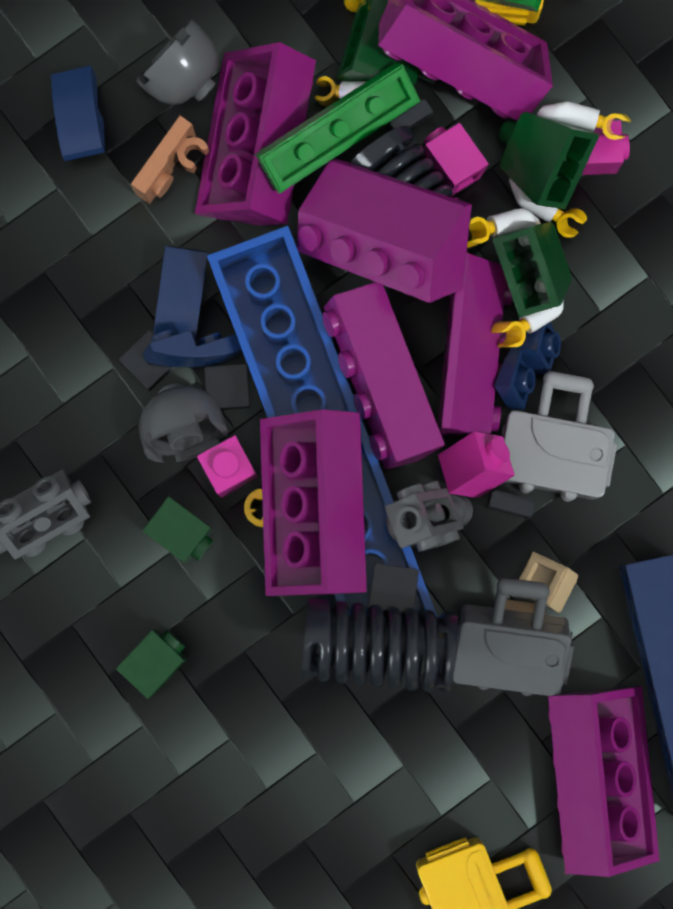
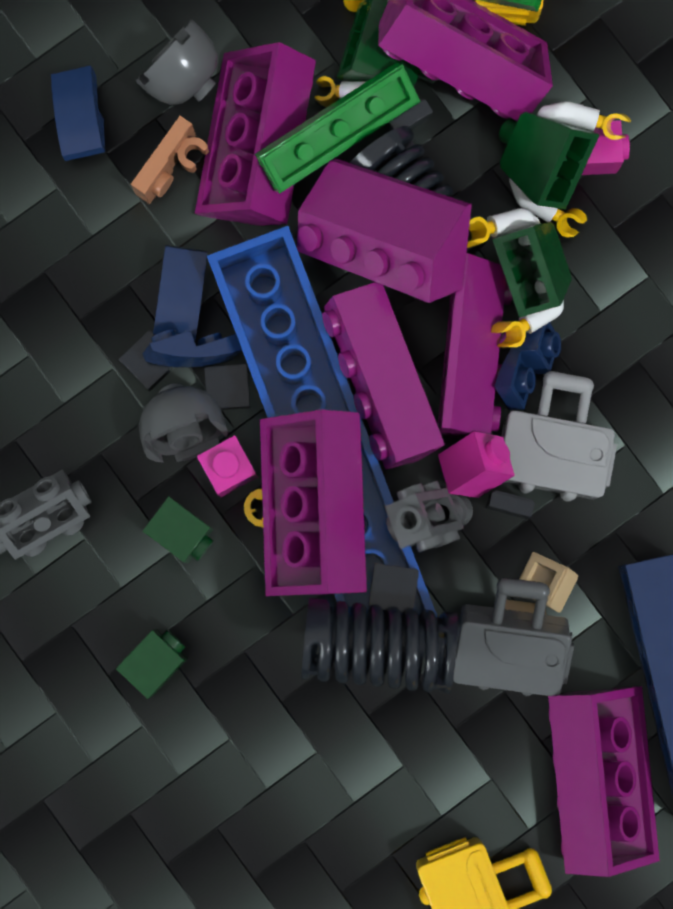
dark pink brick [418,123,489,197] -> none

